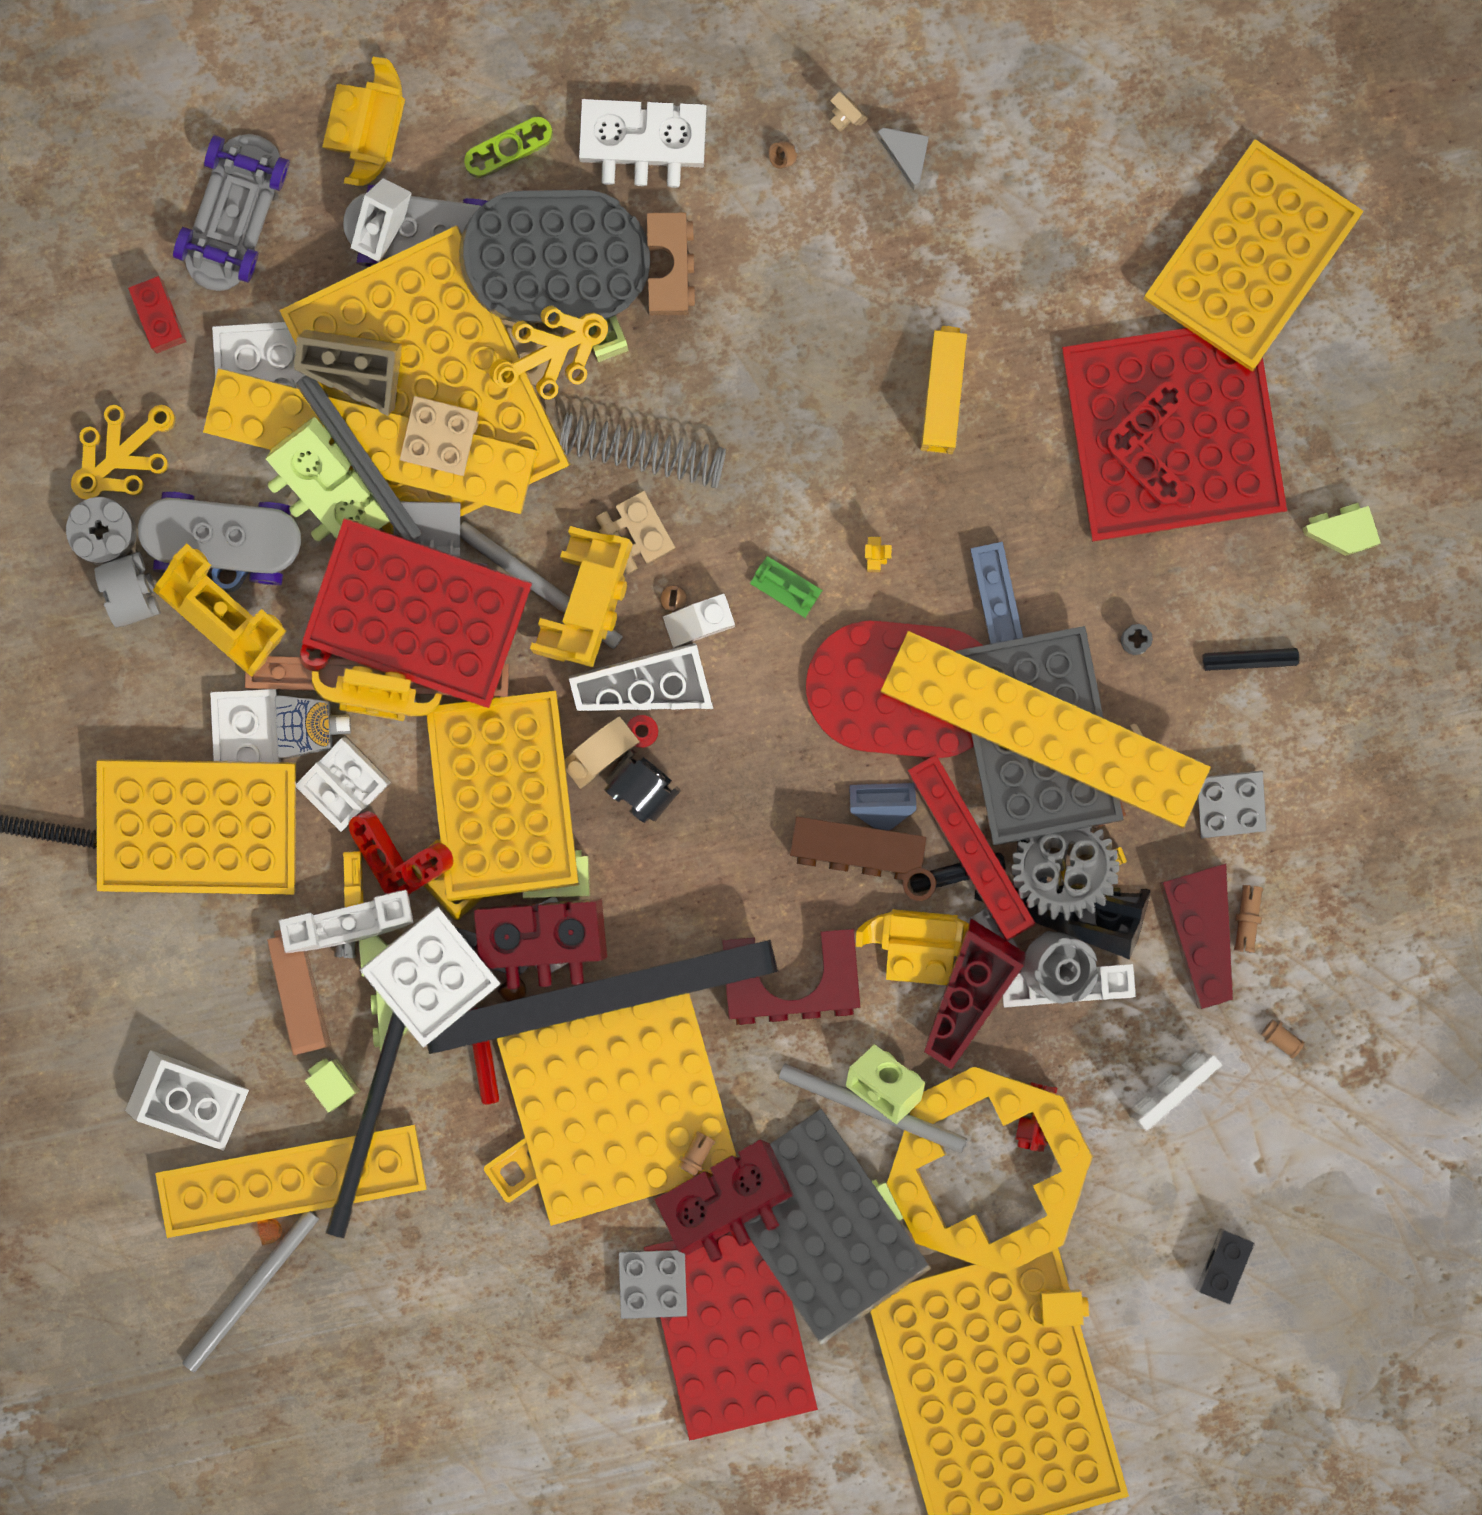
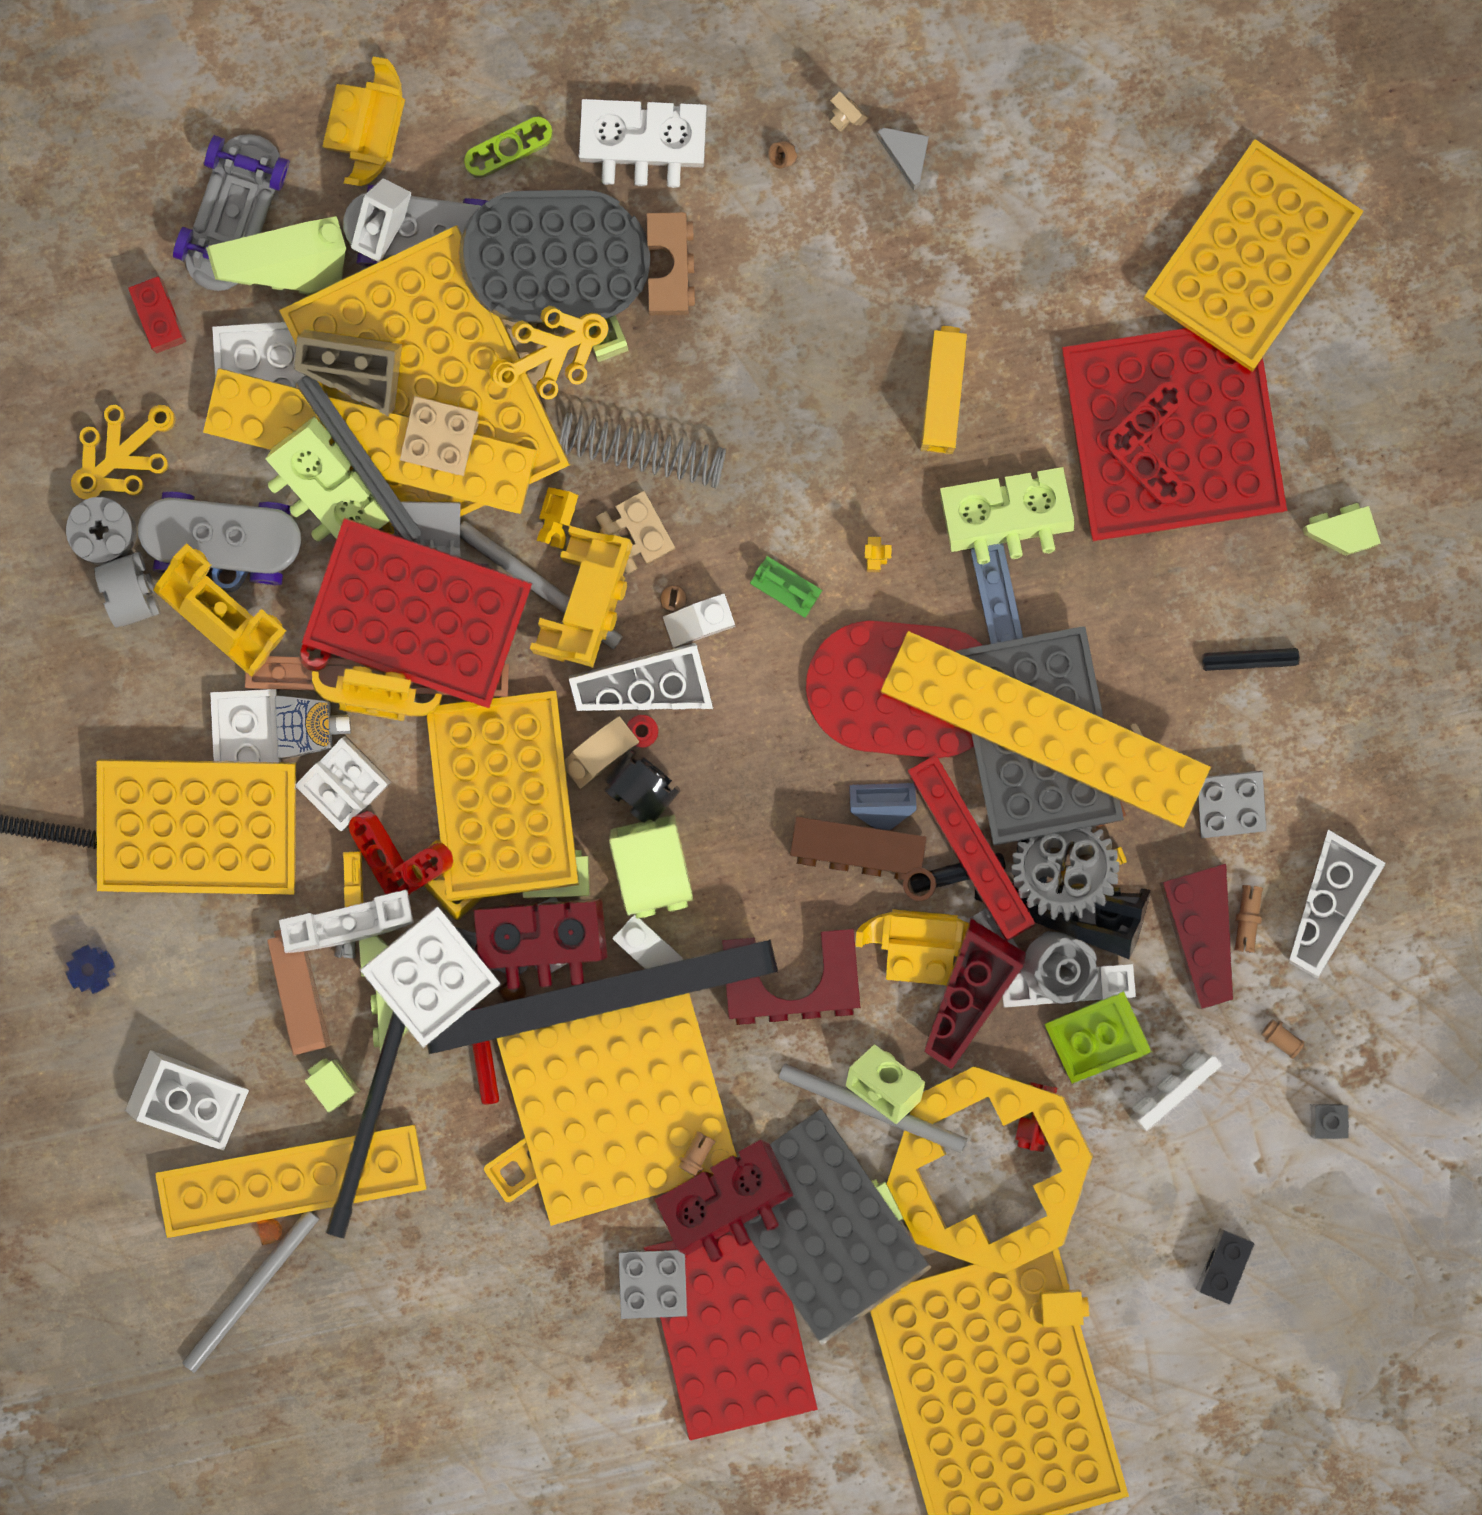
dark grey bush [1121,624,1153,655] -> none
none -> clear blue brick [66,945,116,994]
none -> yellowish green wedge [206,216,346,295]
none -> yellow plate [536,487,579,549]
none -> yellowish green brick [610,814,693,918]
none -> white slope [612,914,683,969]
none -> yellowish green piece [940,467,1074,565]
none -> lime plate [1044,991,1152,1084]
none -> white wedge [1289,830,1385,979]
none -> dark grey brick [1310,1104,1349,1139]

